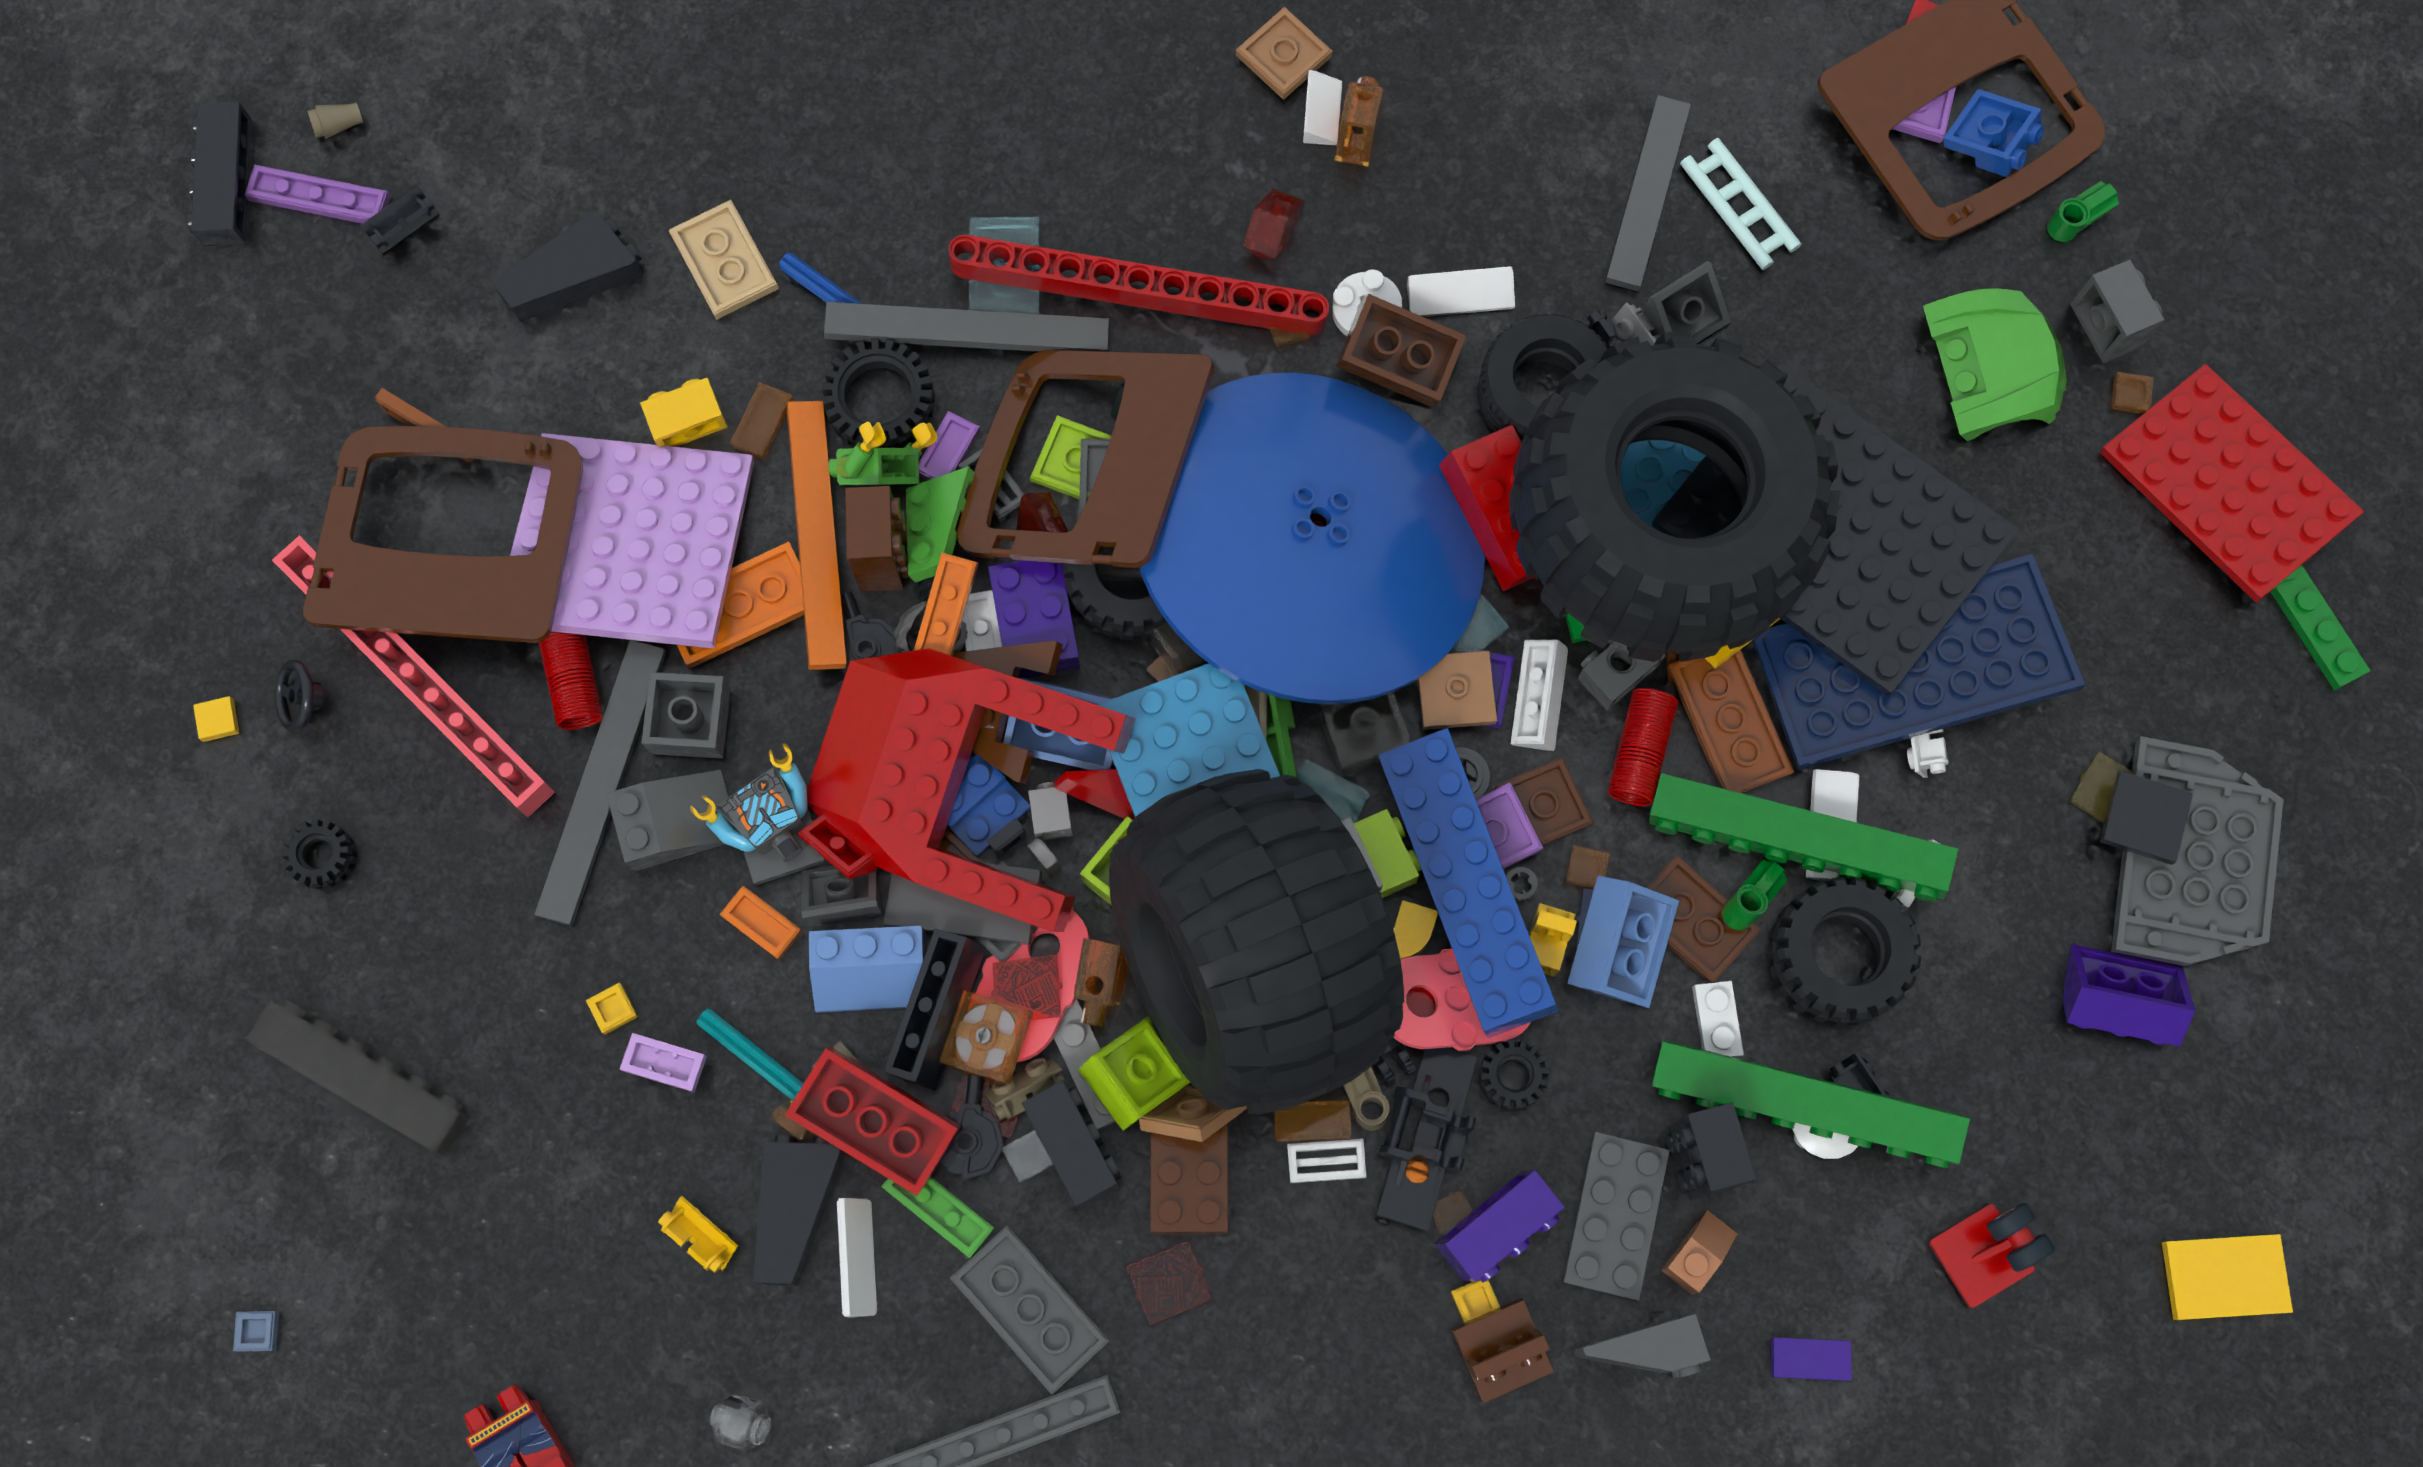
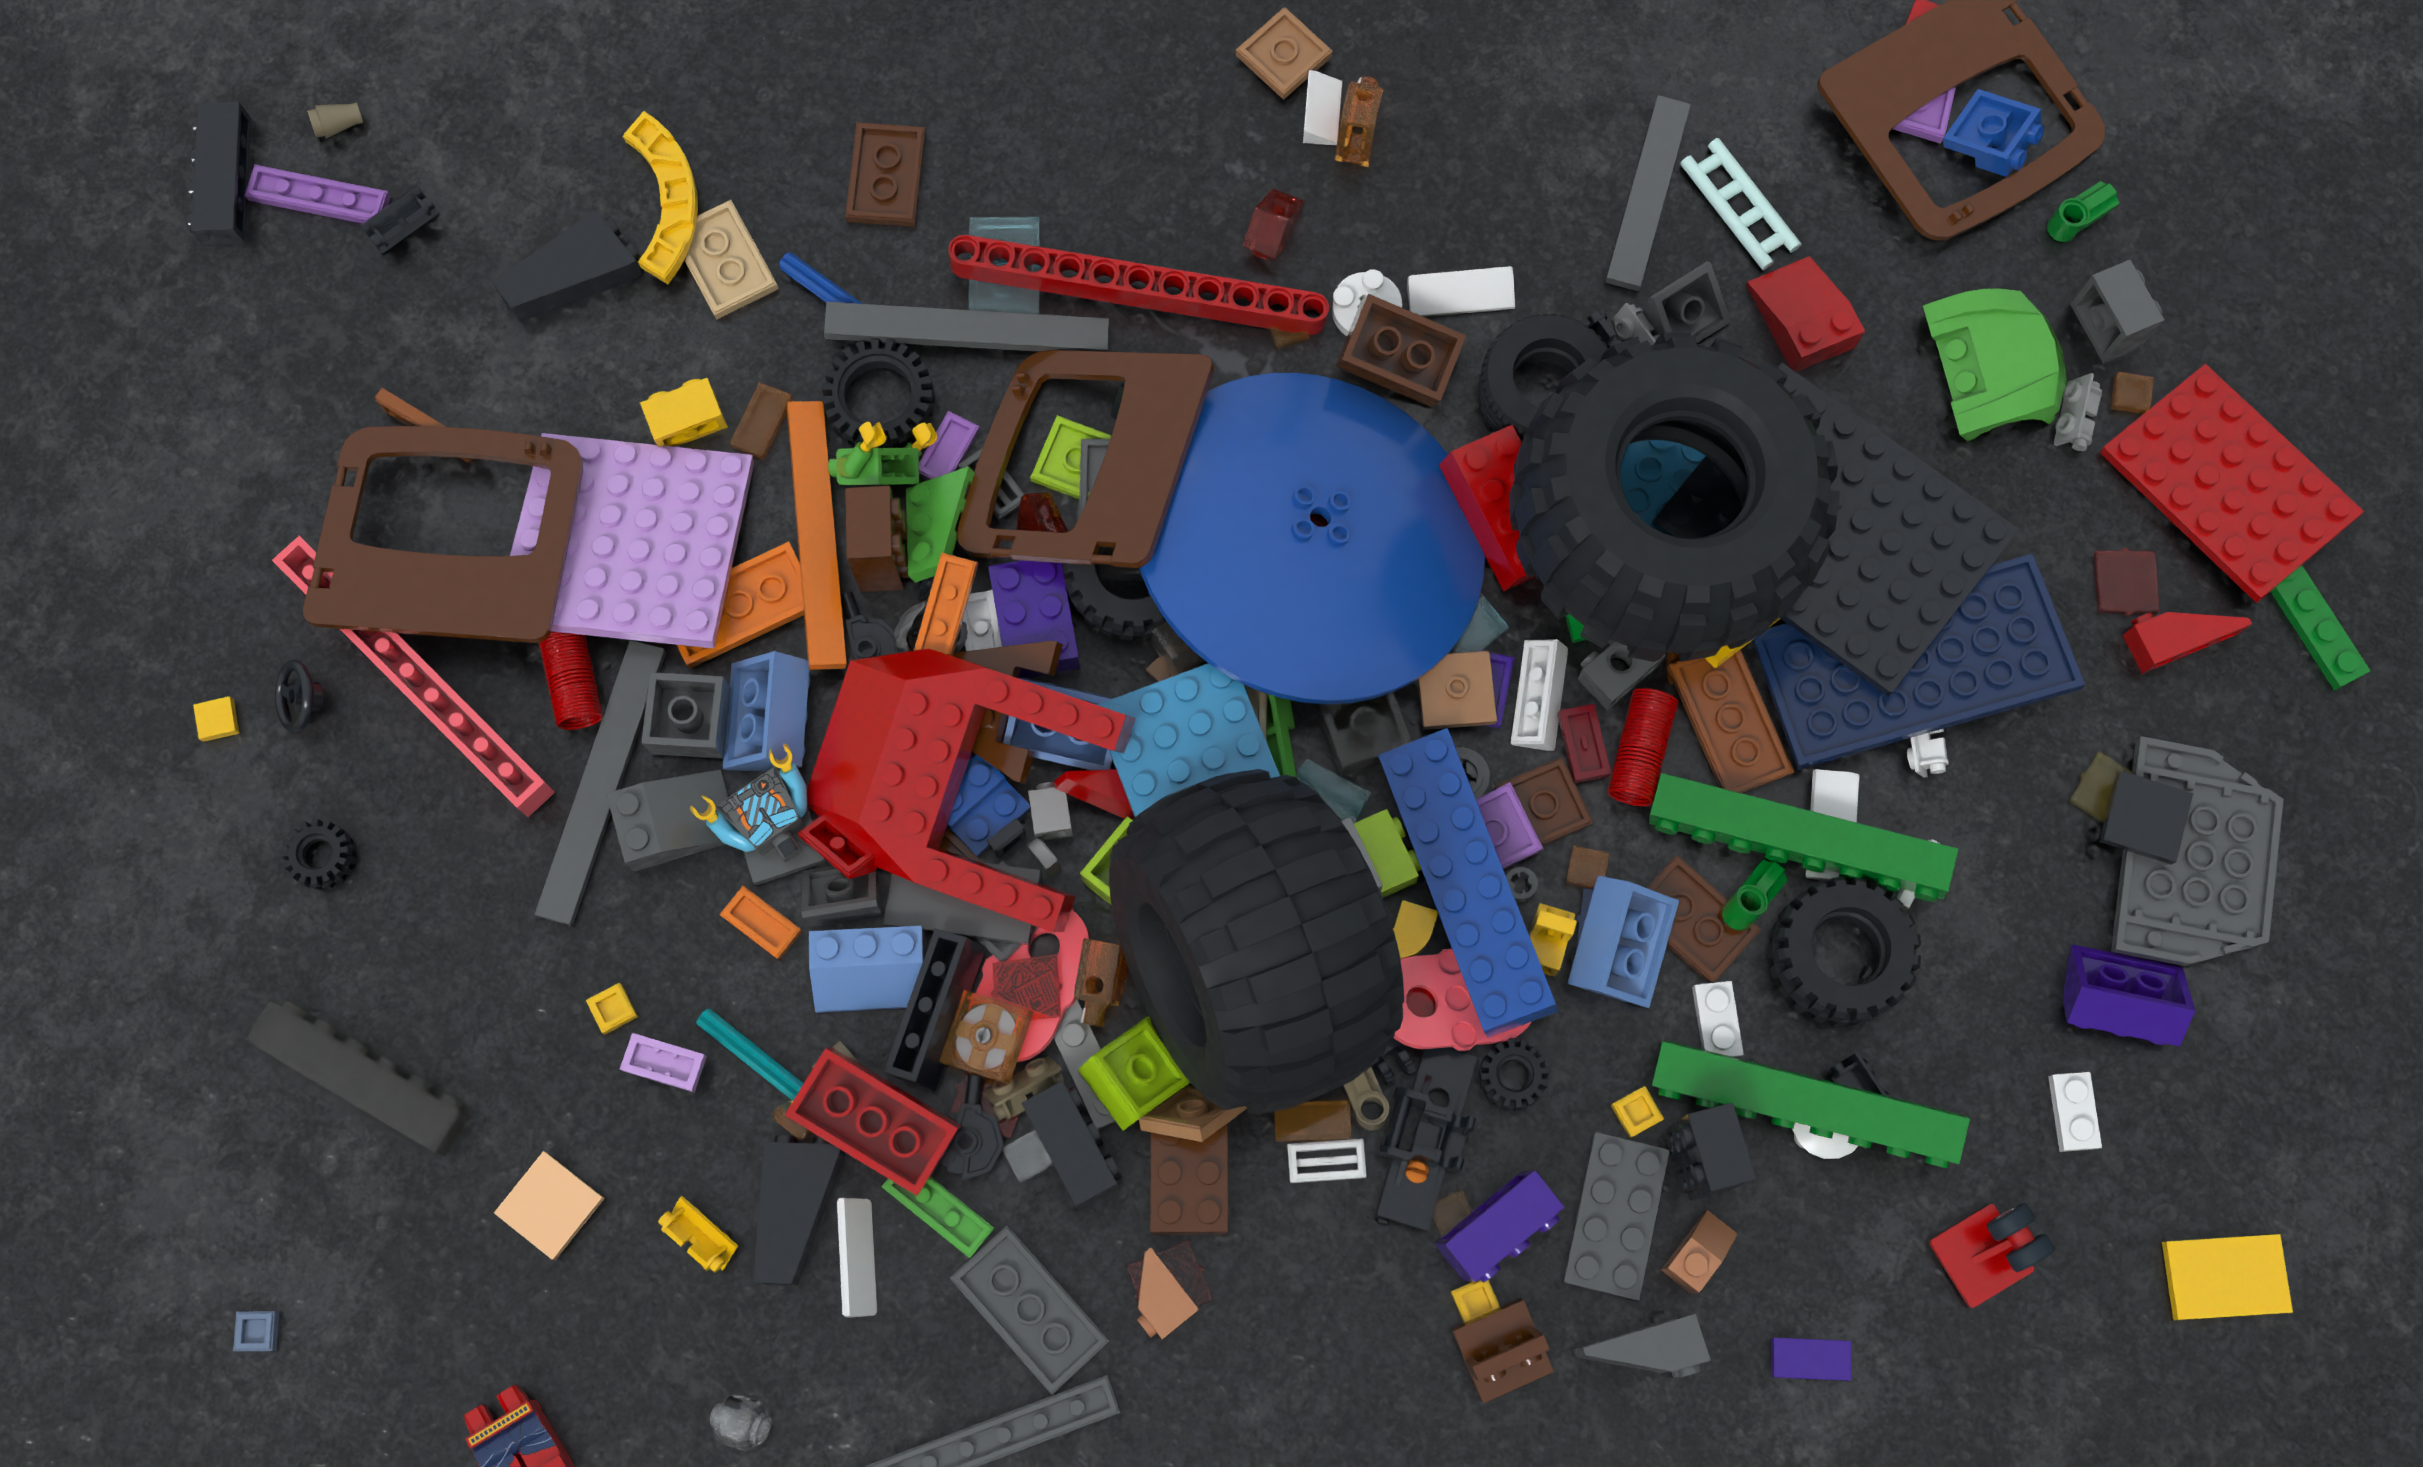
none -> light nougat tile [494,1151,605,1261]
none -> yellow tile [623,111,698,284]
none -> medium blue slope [723,651,810,772]
none -> reddish brown tile [845,122,926,227]
none -> nougat slope [1137,1248,1199,1339]
none -> dark red plate [1557,704,1611,783]
none -> yellow tile [1611,1086,1664,1138]
none -> red slope [1746,256,1865,372]
none -> white plate [2048,1072,2102,1152]
none -> light grey hinge [2053,373,2102,451]
none -> clear red piece [2094,548,2160,617]
none -> red slope [2122,612,2252,674]

